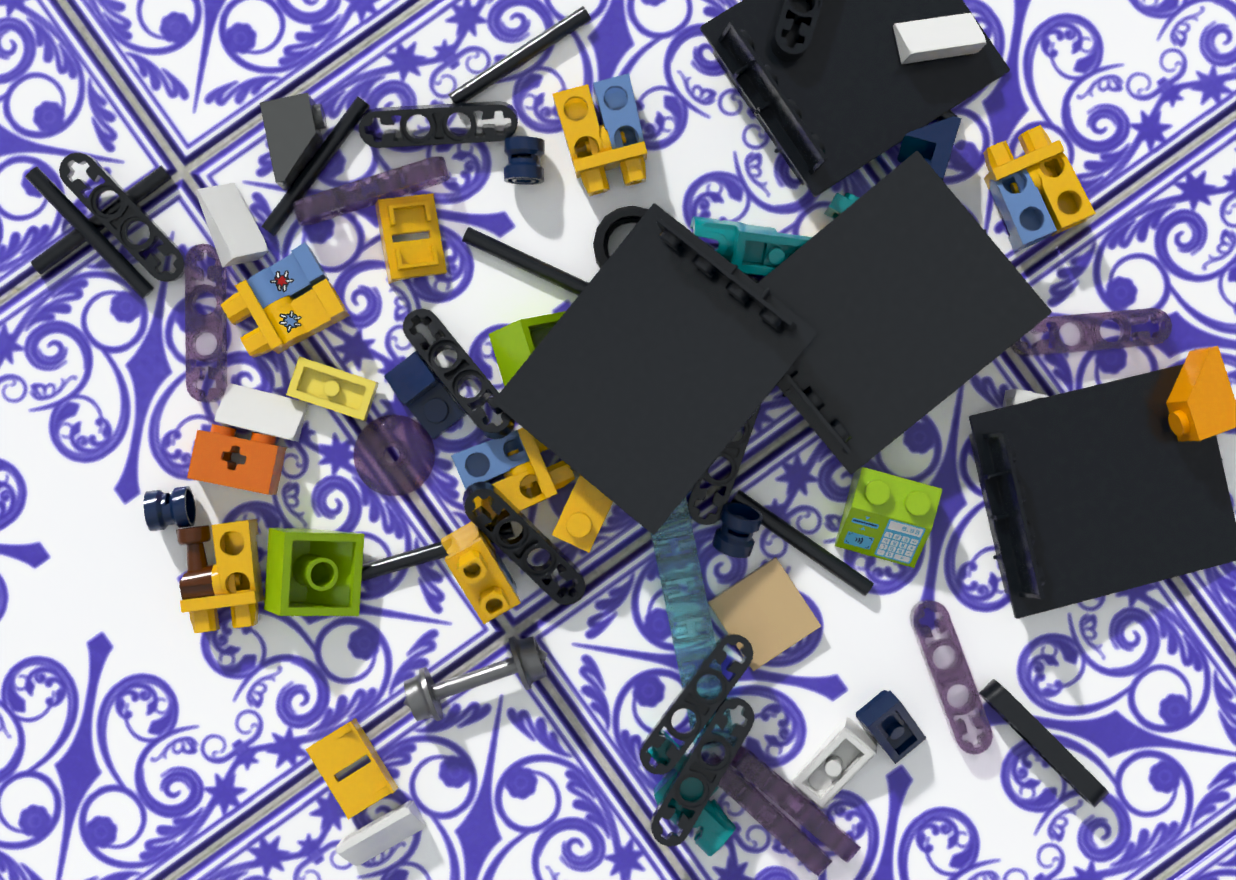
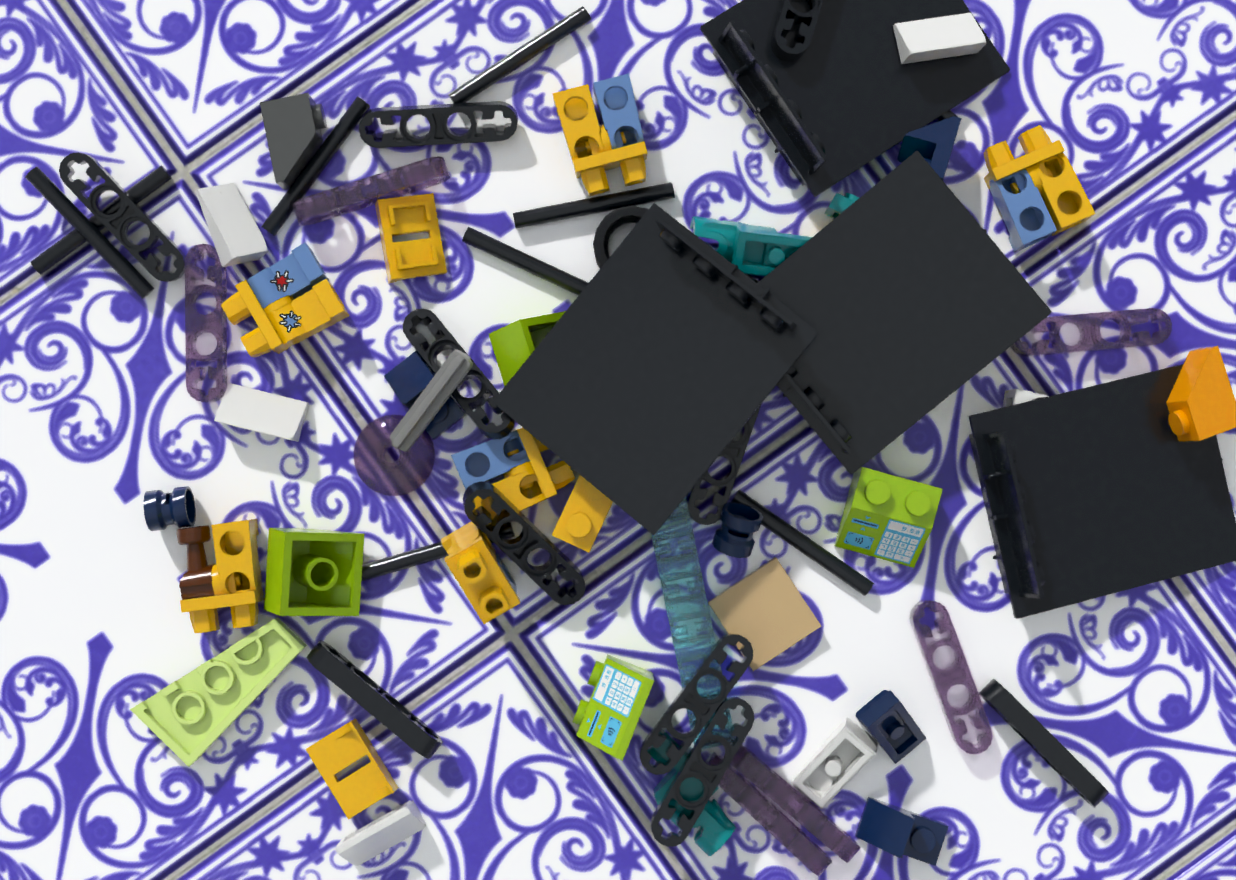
orange brick [187,424,287,495] -> none
light yellow plate [286,356,379,421] -> none
flat silver piece [403,636,548,721] -> none
dark blue wheel [504,136,545,185] -> none
none -> yellowish green wing [130,618,307,767]
none -> black beam [306,640,443,759]
none -> light grey axle [390,349,473,452]
none -> black bar [513,182,675,229]
none -> lime slope [572,654,654,761]
none -> dark blue slope [855,797,948,866]

